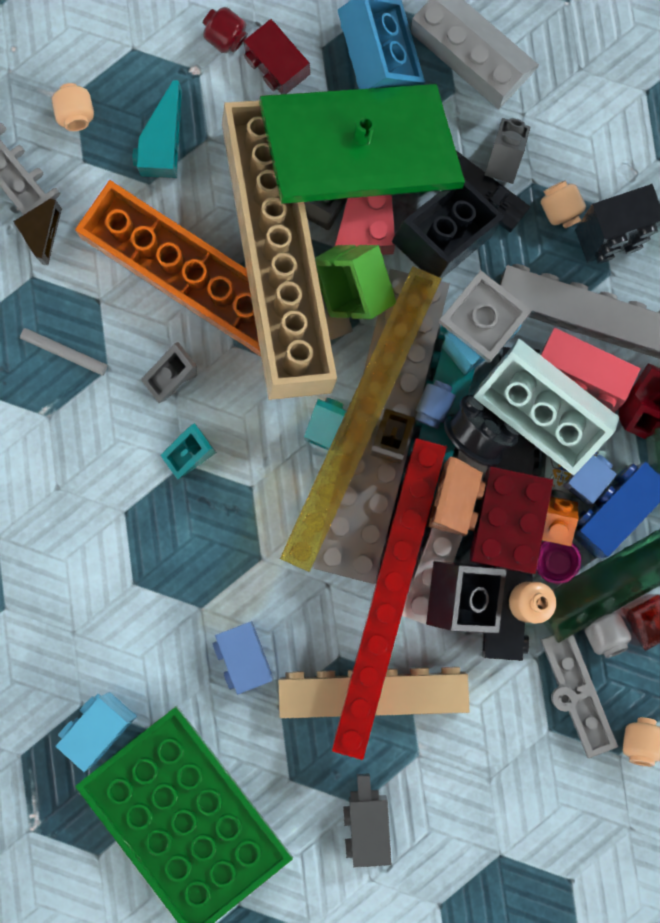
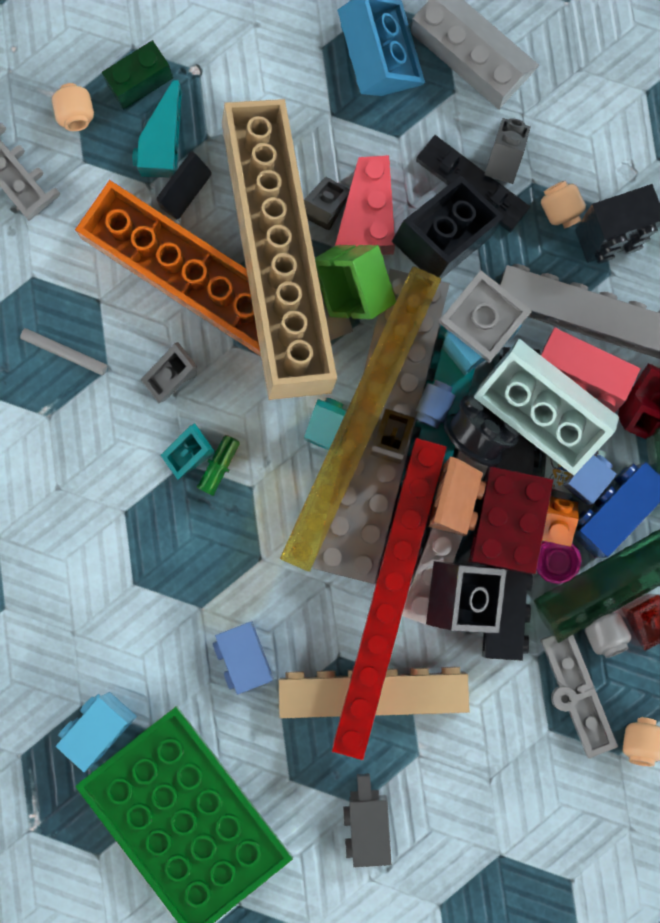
dark brown slope [13,199,62,266] -> none
dark red head [202,7,248,53] -> none
dark red brick [243,19,310,94] -> none
green piece [259,84,465,204] -> none
light nougat head [509,582,556,624] -> none
none -> dark green brick [102,40,173,110]
none -> black slope [156,151,212,219]
none -> green axle [197,435,240,496]

